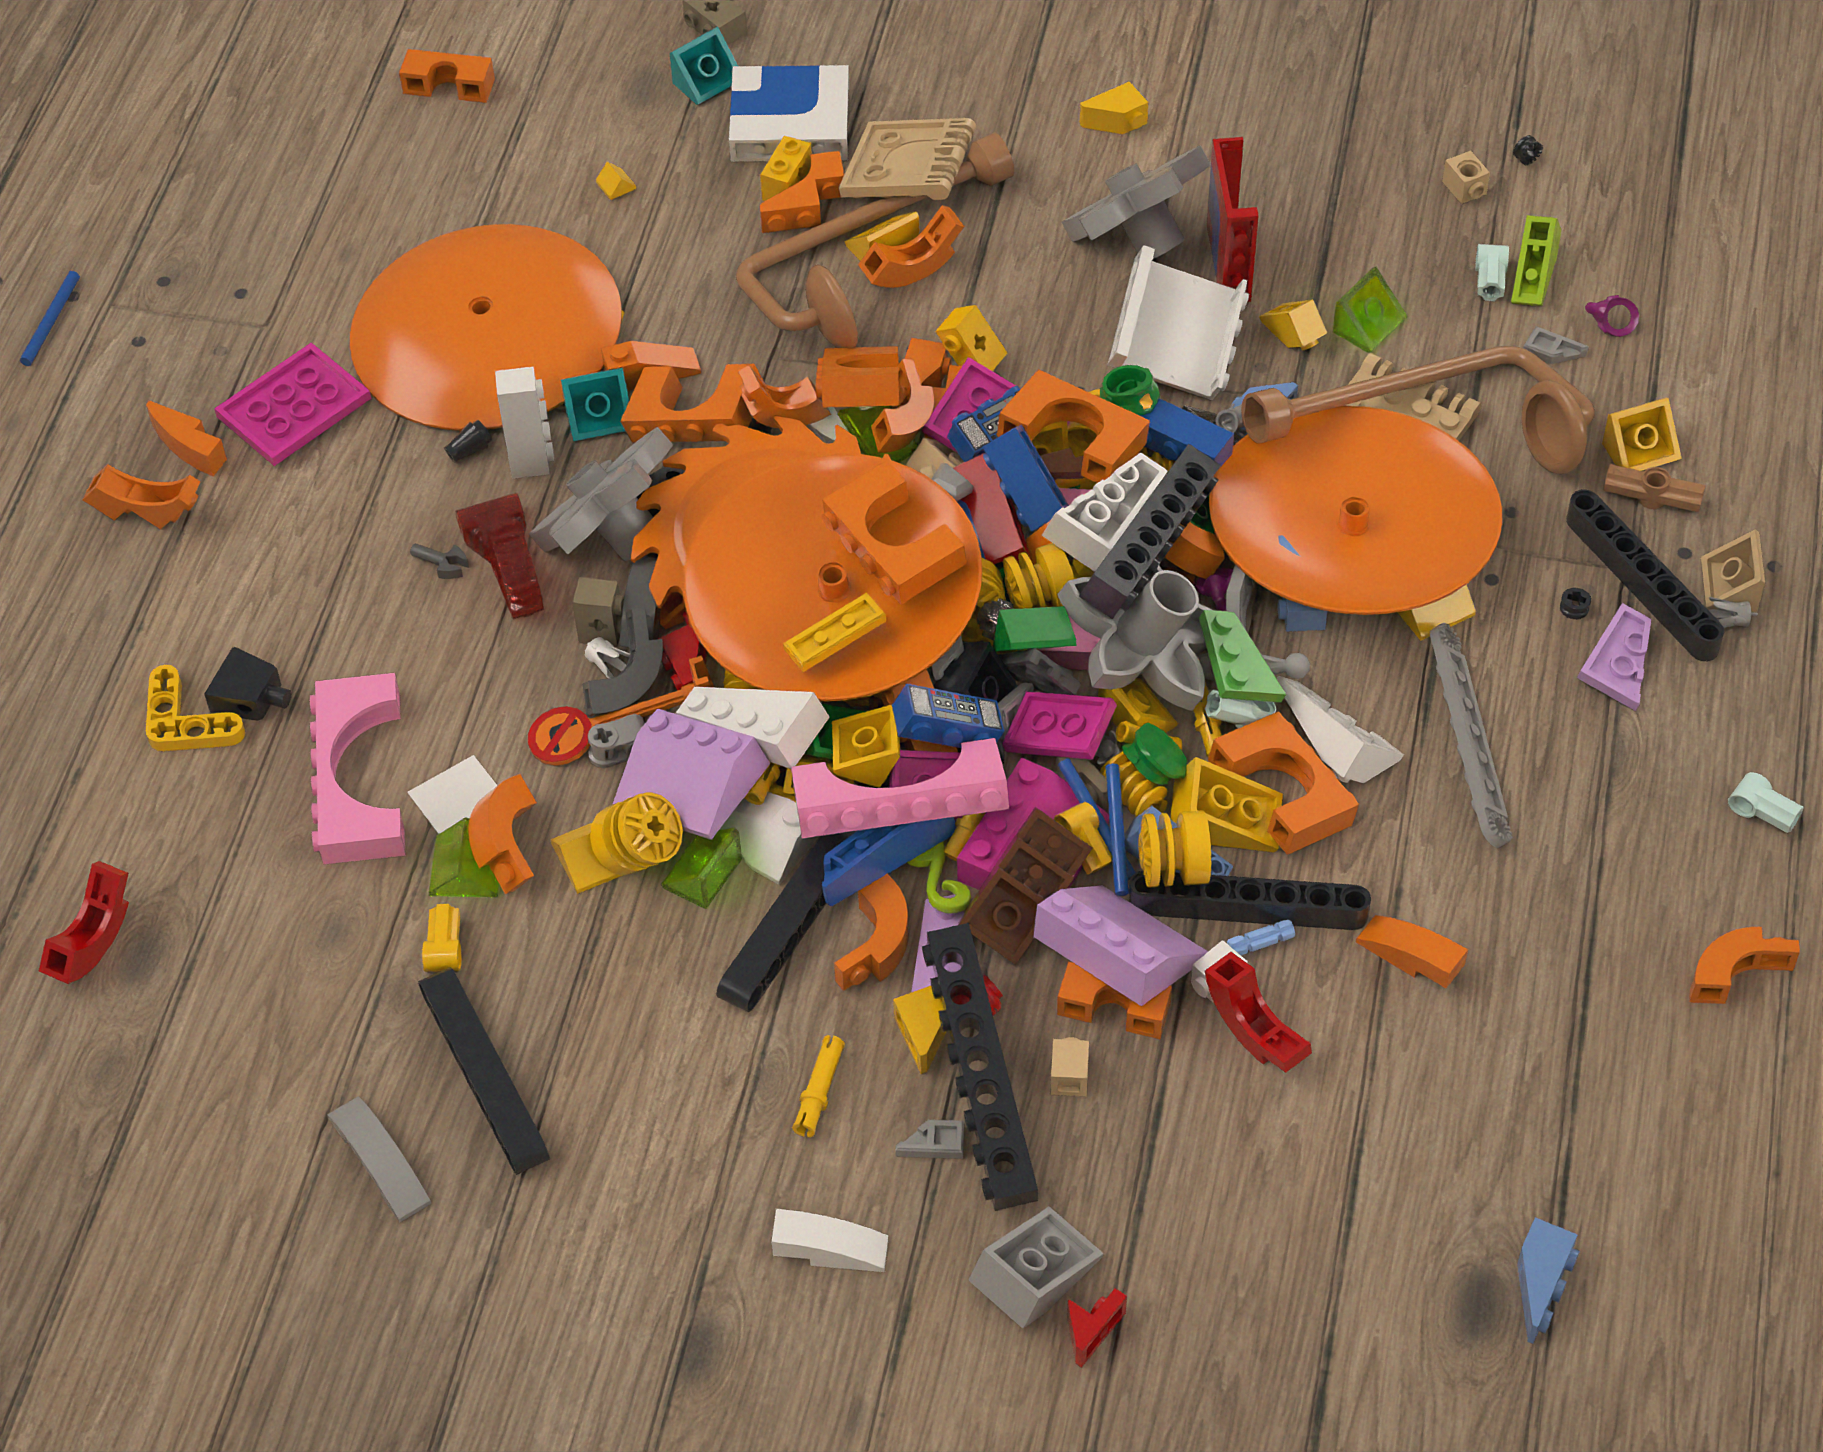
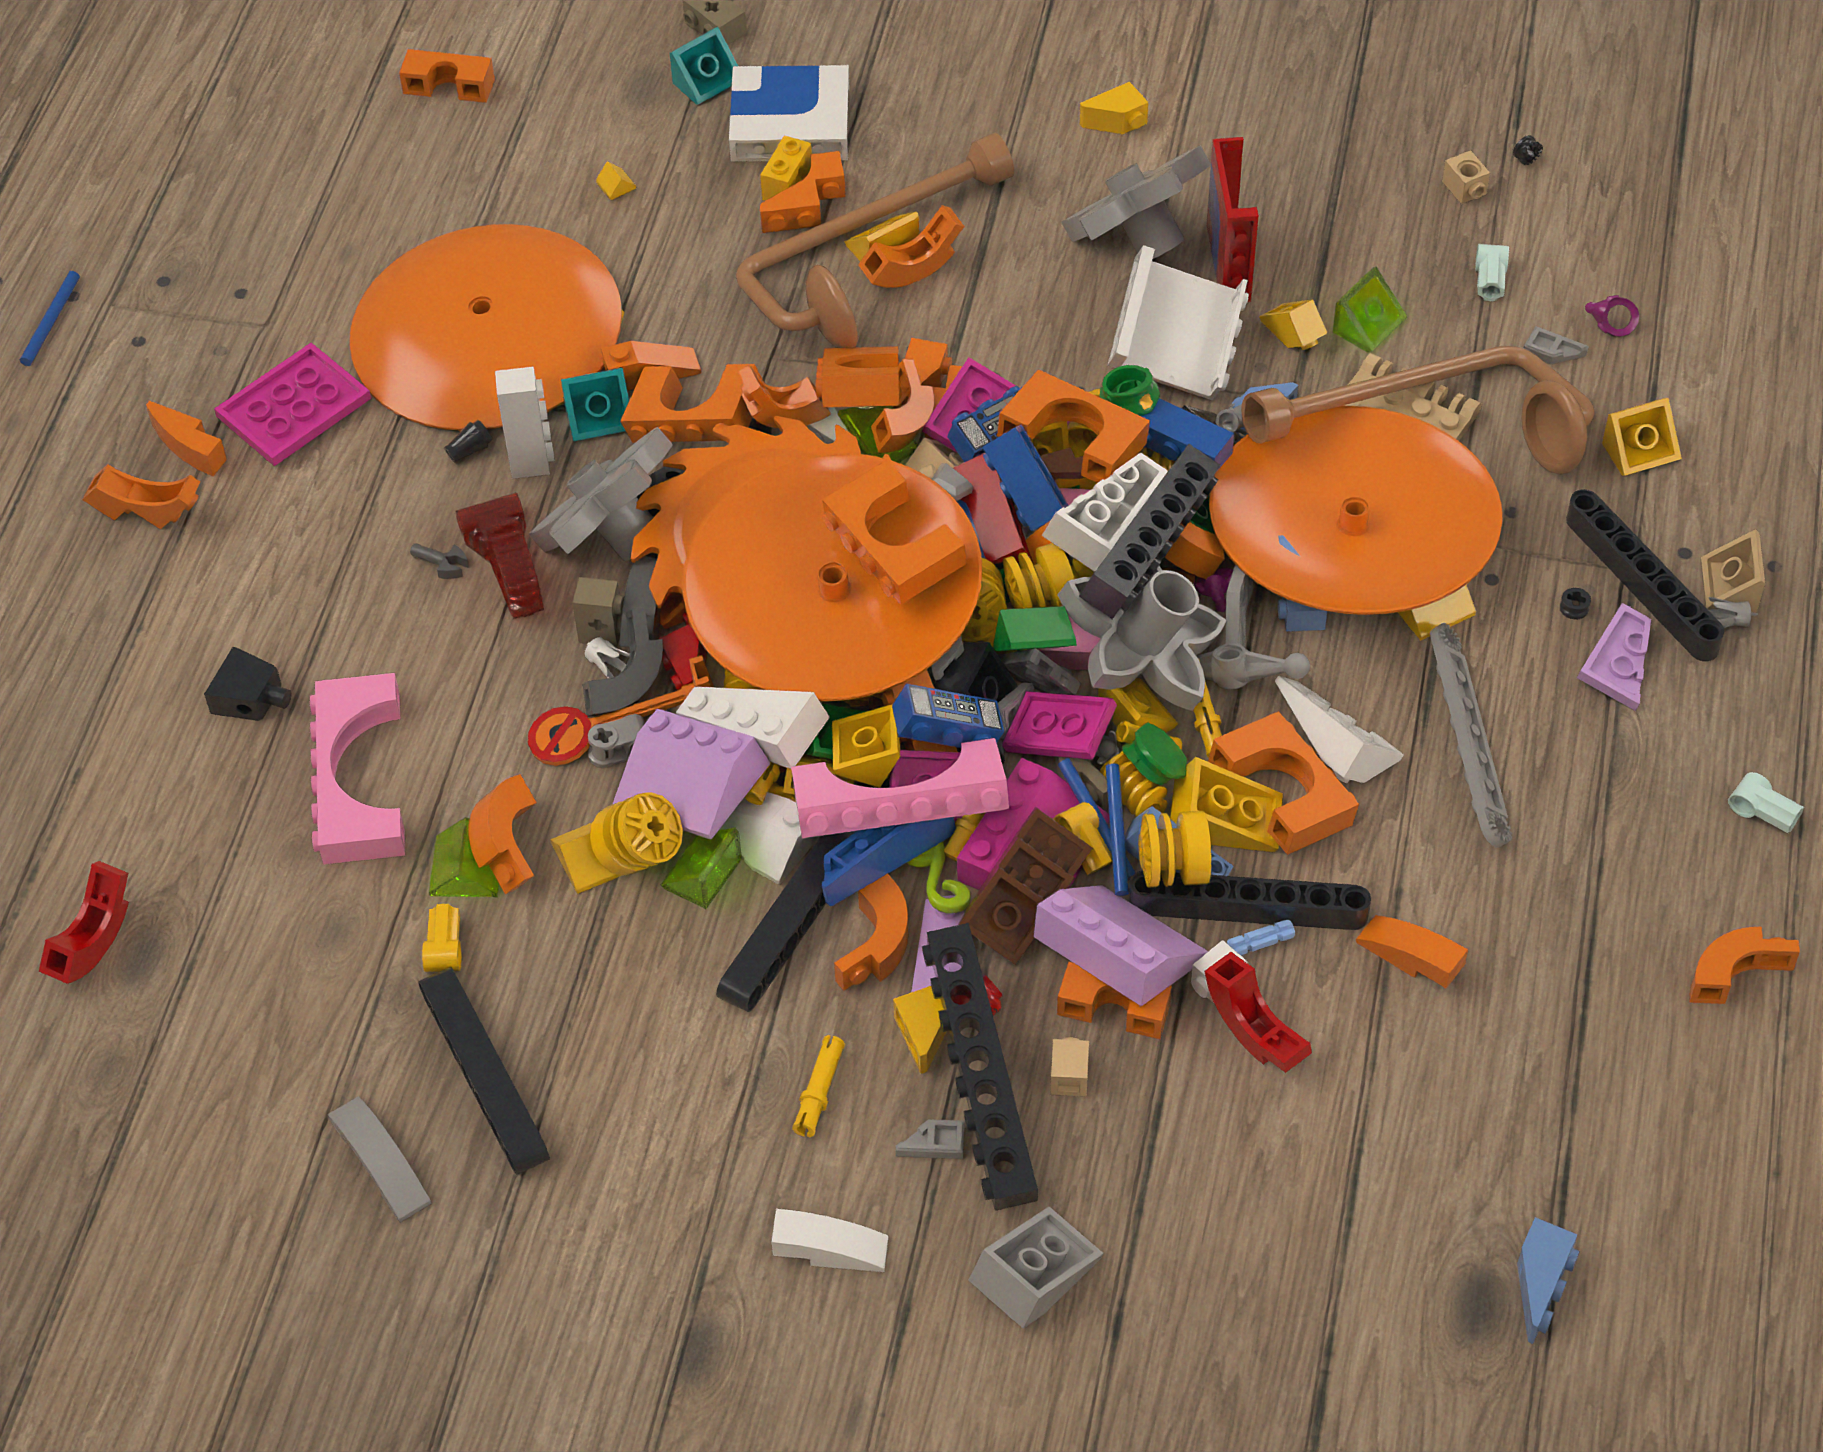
yellow beam [146,665,246,751] -> none
white sticker [407,755,497,835] -> none
yellow tile [783,592,887,672] -> none
tan hinge [839,118,976,200] -> none
yellow brick [935,305,1007,371] -> none
clear smoke gear [977,598,1014,641] -> none
red slope [1067,1288,1127,1368] -> none
bright green wing [1199,610,1286,702] -> none
light aqua piece [1205,689,1276,728] -> none
lime slope [1511,215,1562,306] -> none
medium nougat piece [1603,464,1706,512] -> none

